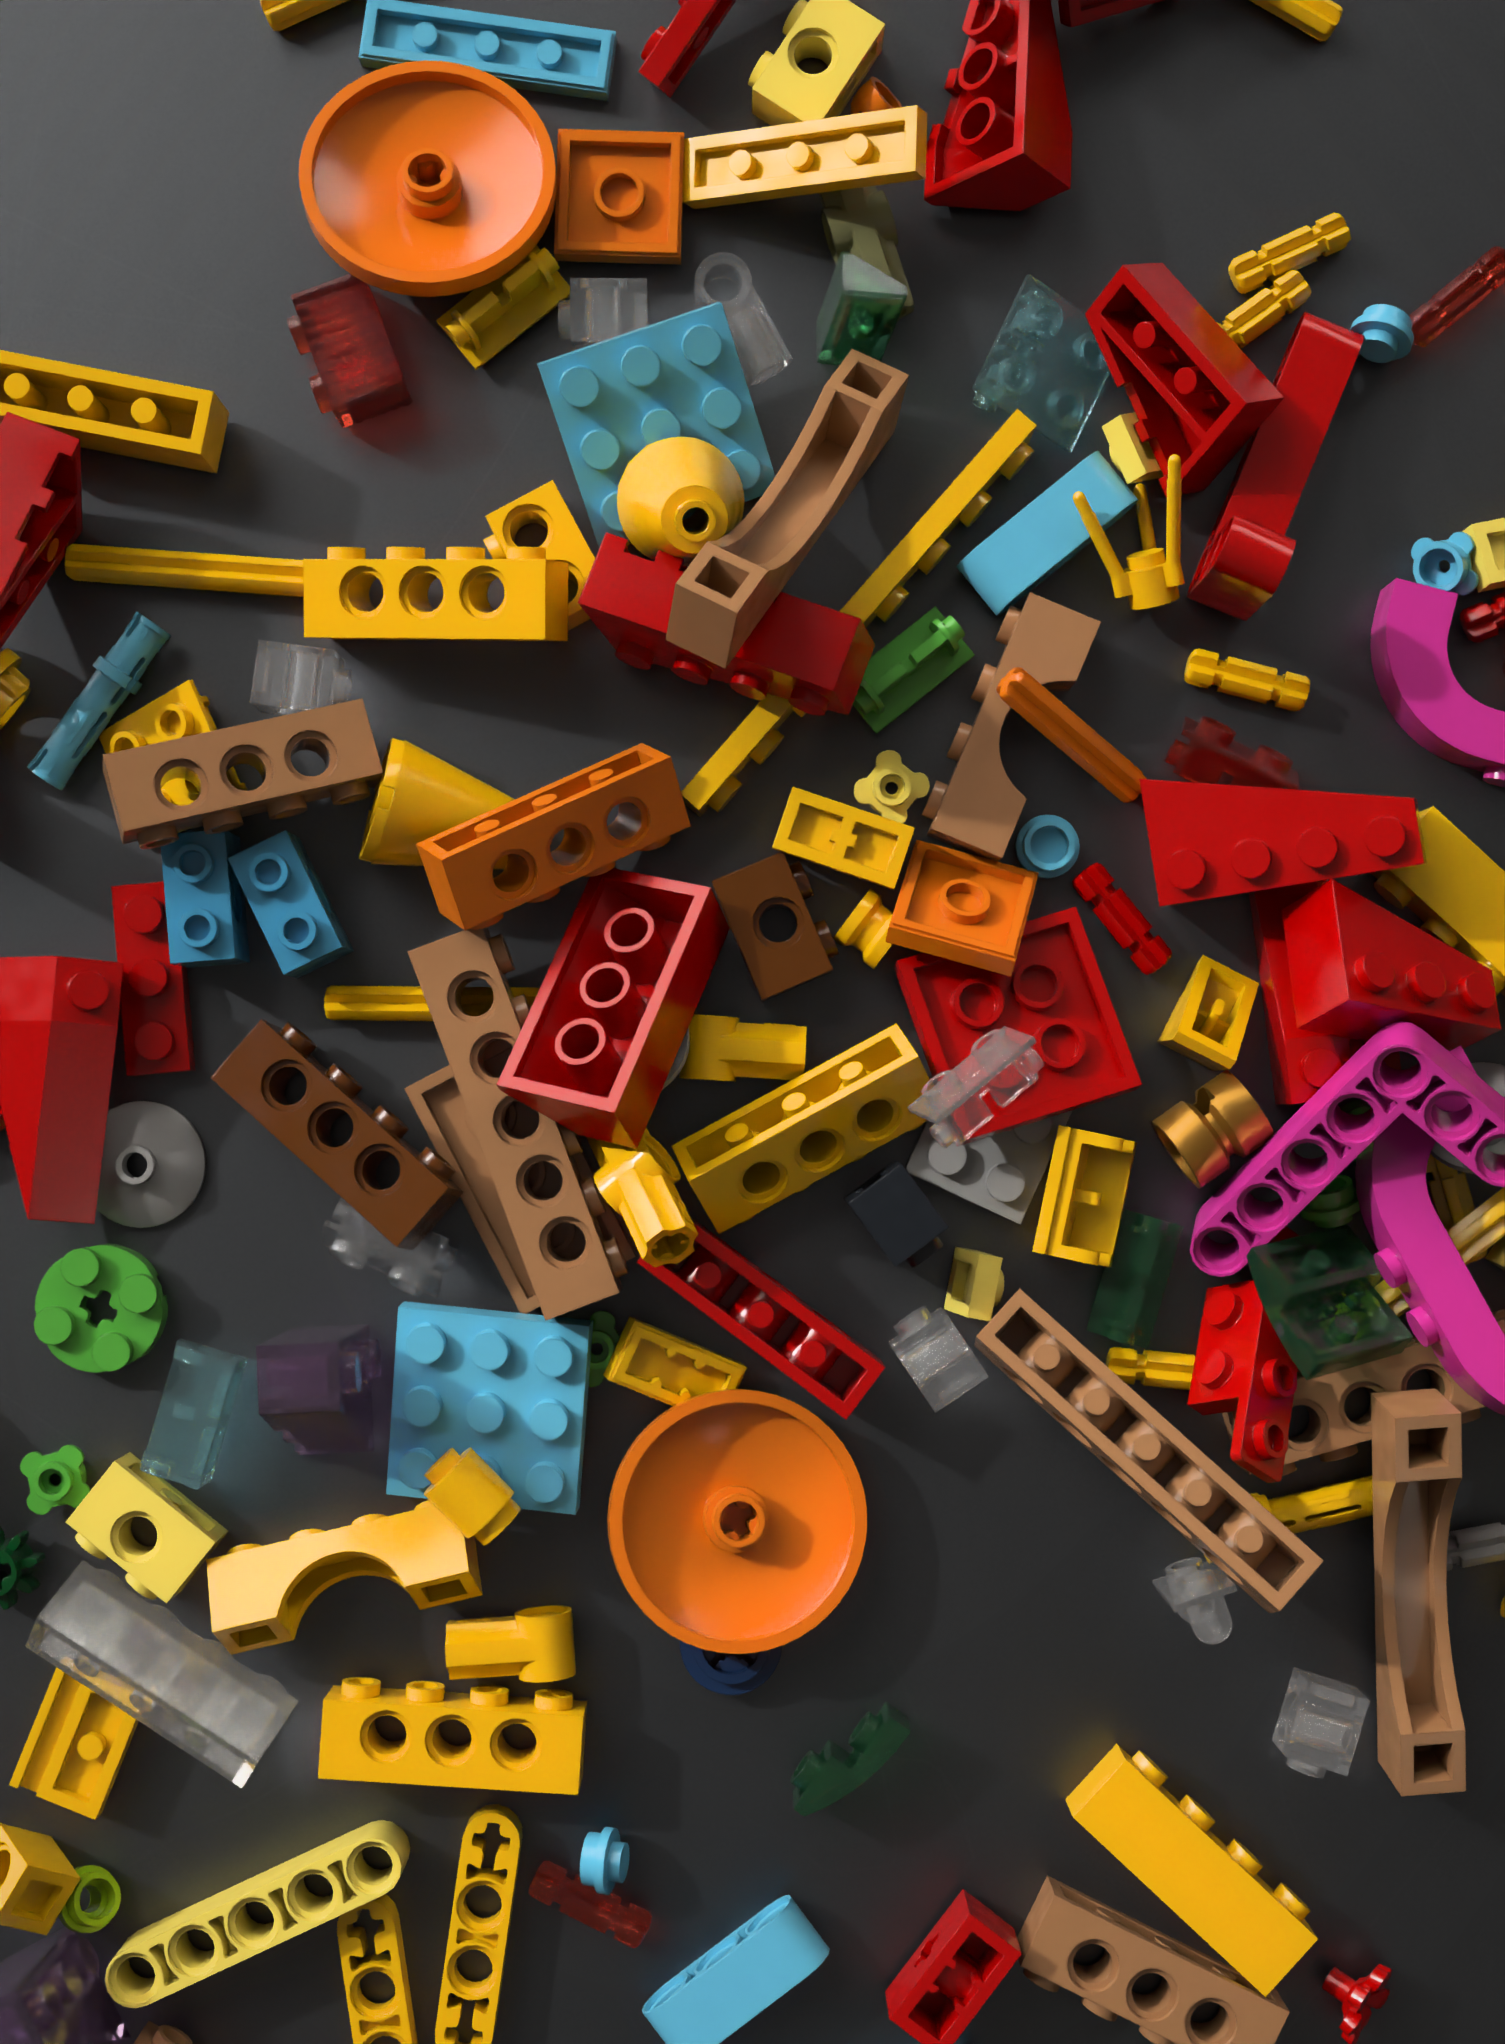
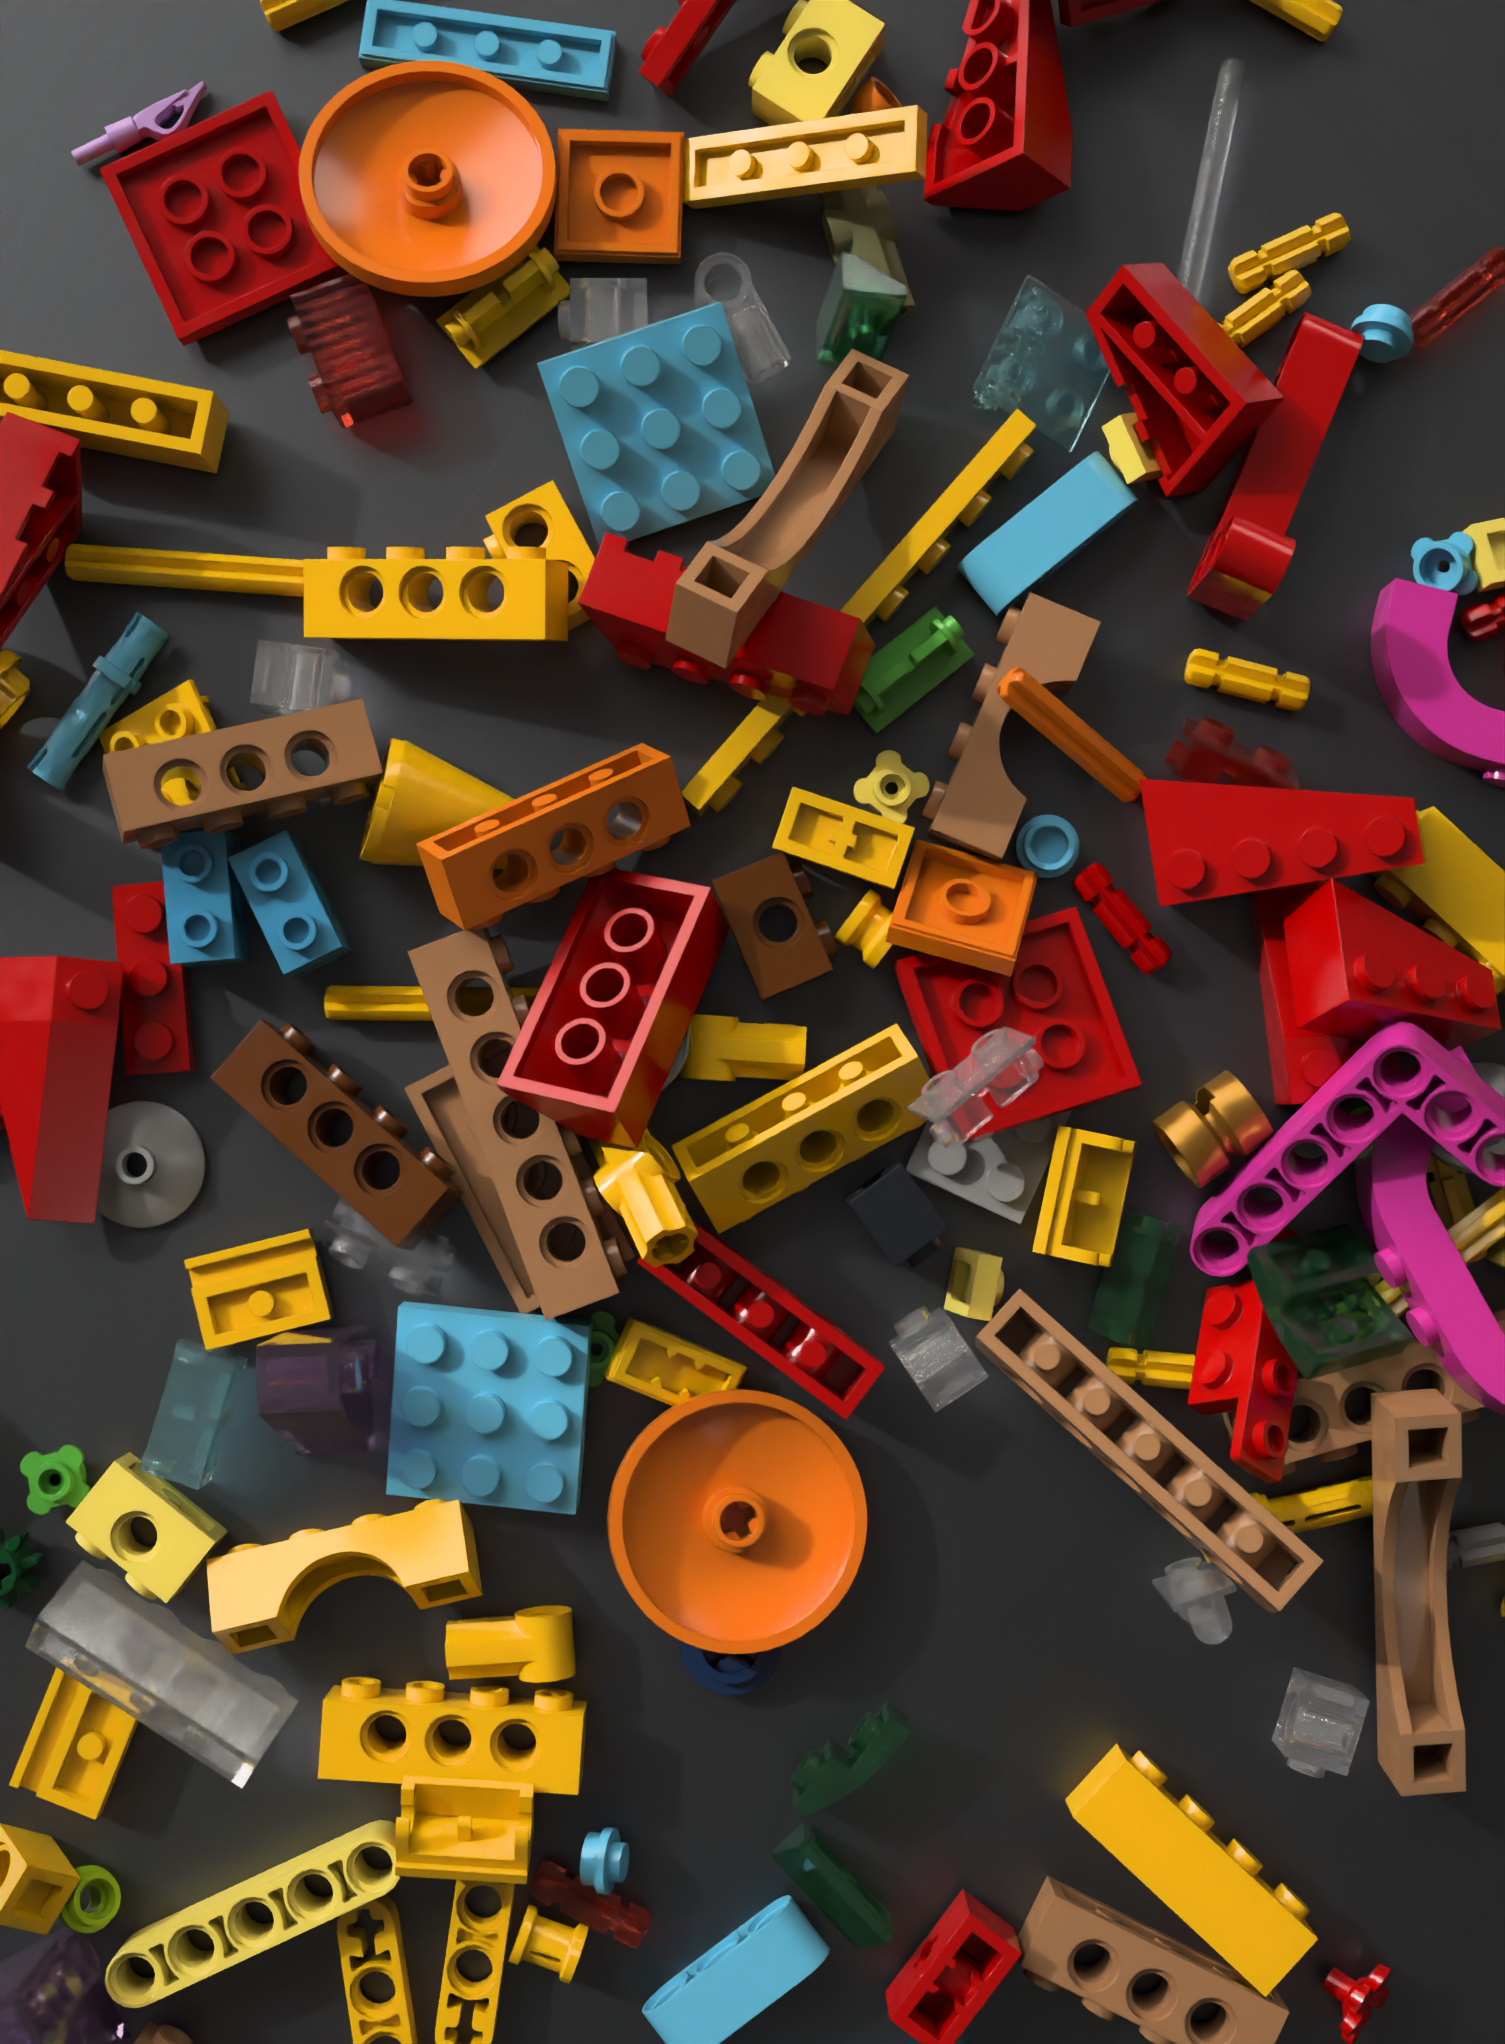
bright green plate [34,1243,168,1373] -> none
yellow brick [424,1447,521,1546] -> none
yellow cone [617,437,745,566] -> none
yellow plant [1073,454,1185,610] -> none
yellow slope [1157,955,1259,1071] -> none
bright green plate [1299,1175,1360,1228] -> none
none -> lavender hand [71,81,207,166]
none -> red plate [99,89,347,346]
none -> yellow plate [184,1227,335,1350]
none -> yellow hinge [395,1775,534,1884]
none -> yellow bush [508,1904,589,1984]
none -> clear green slope [772,1822,893,1948]
none -> clear bar [1178,59,1246,302]

